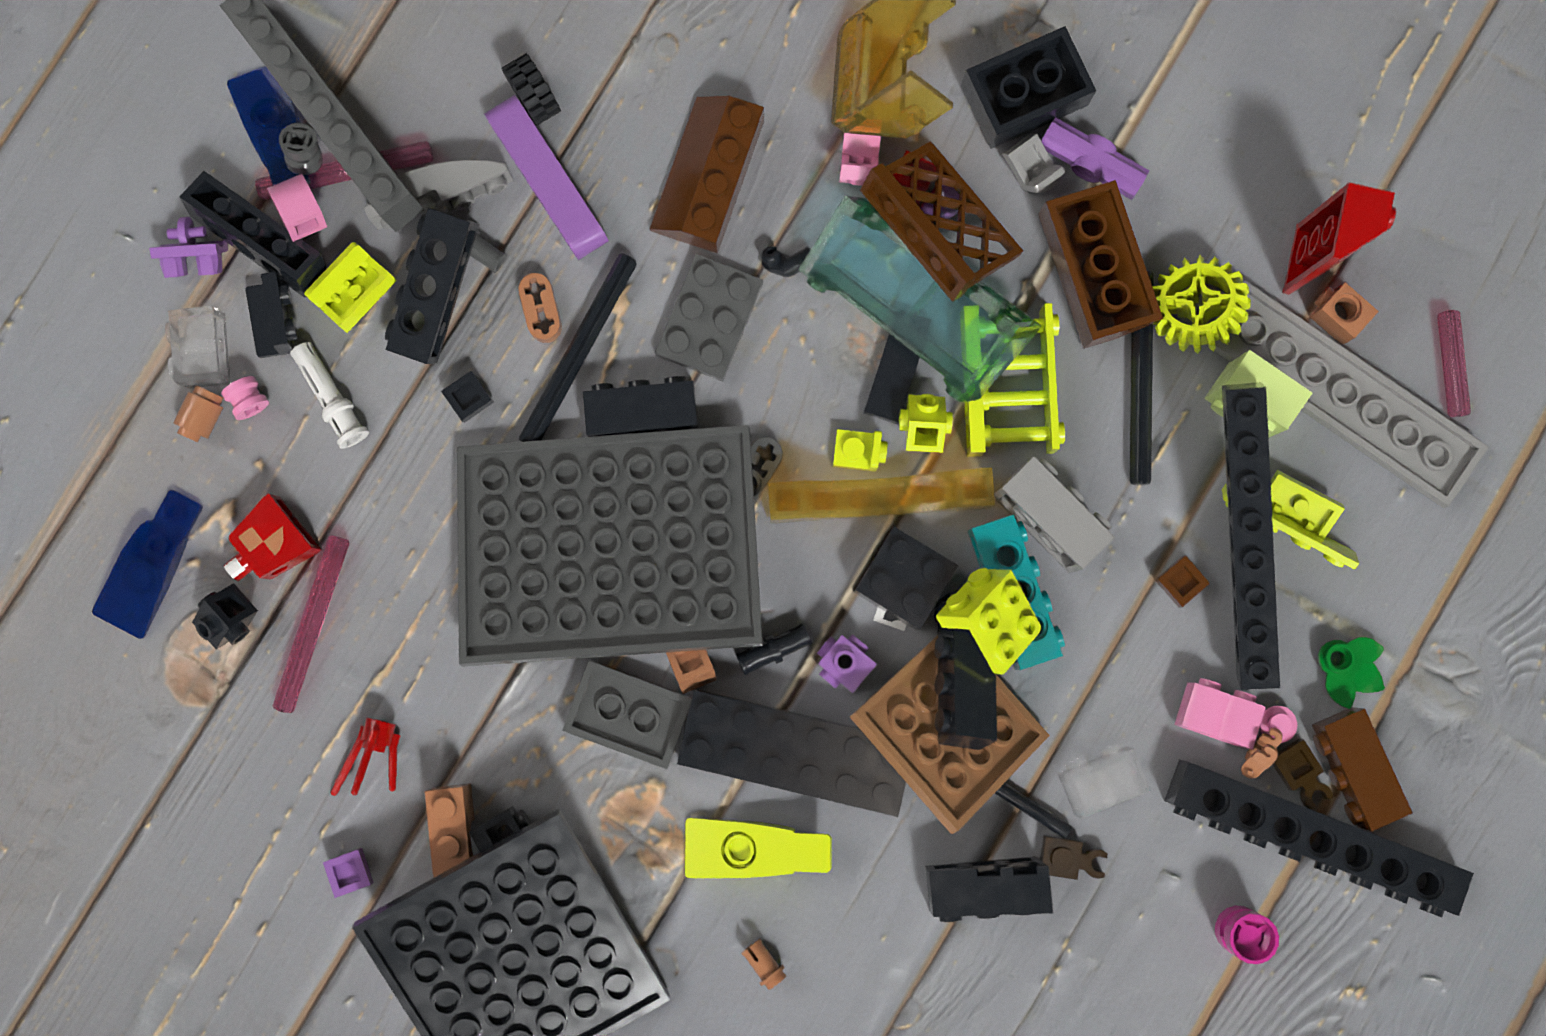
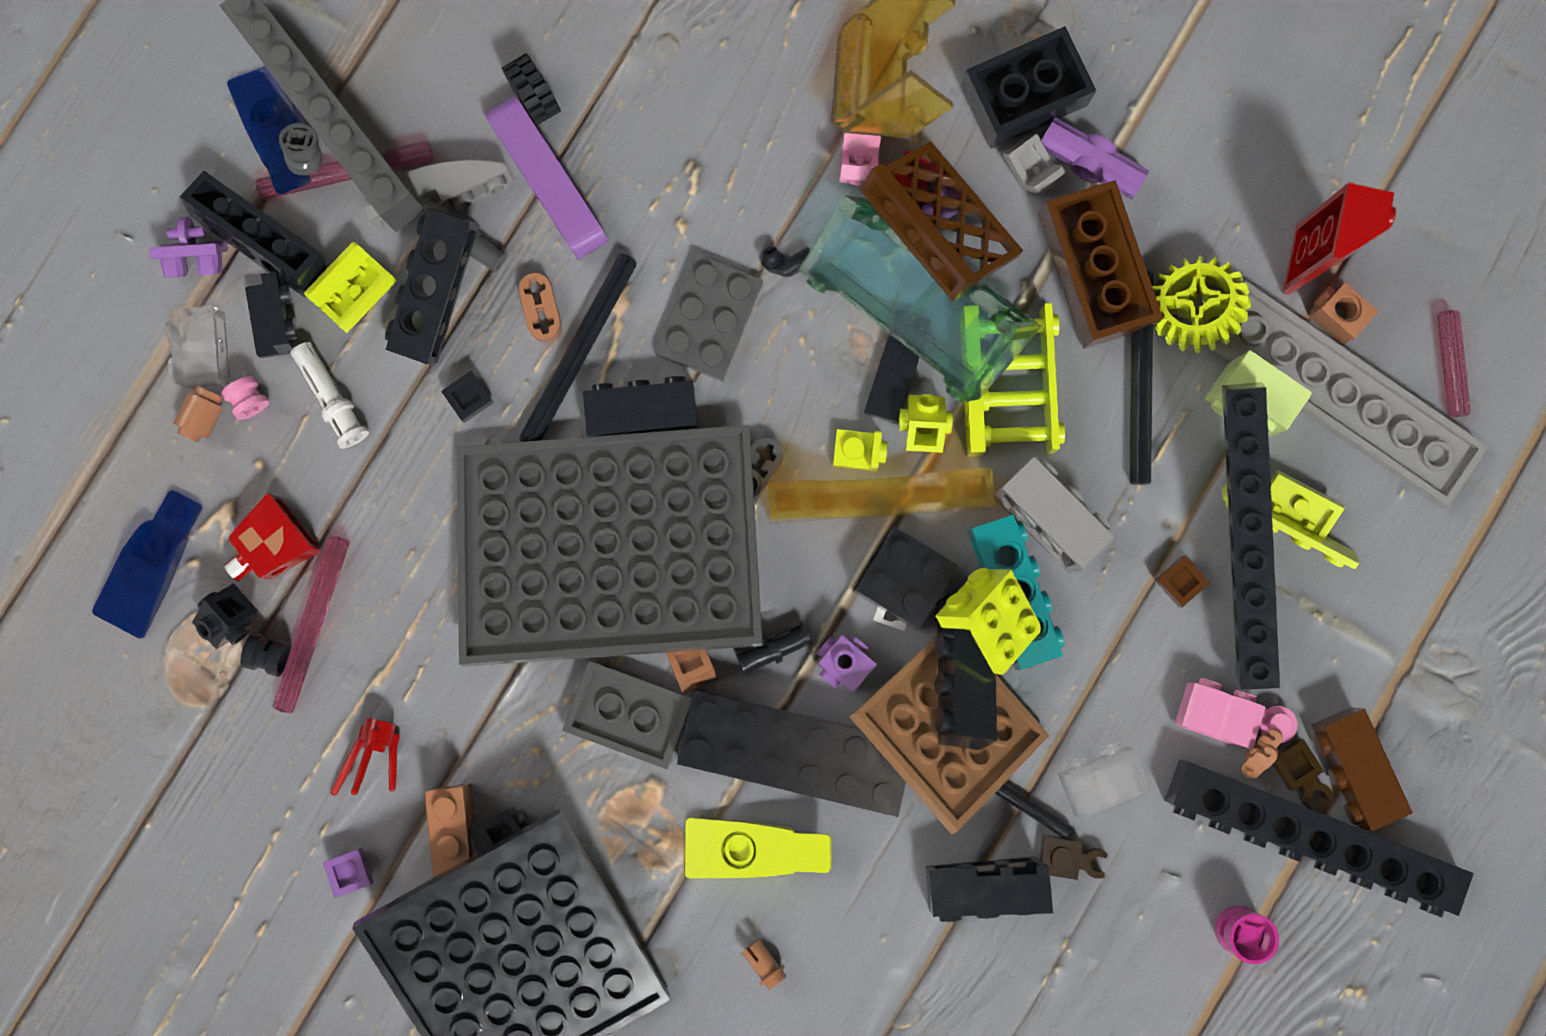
bright pink brick [267,174,327,241] -> none
reddish brown slope [650,95,764,254] -> none
green plate [1318,637,1385,709] -> none
none -> black wheel [240,632,292,677]

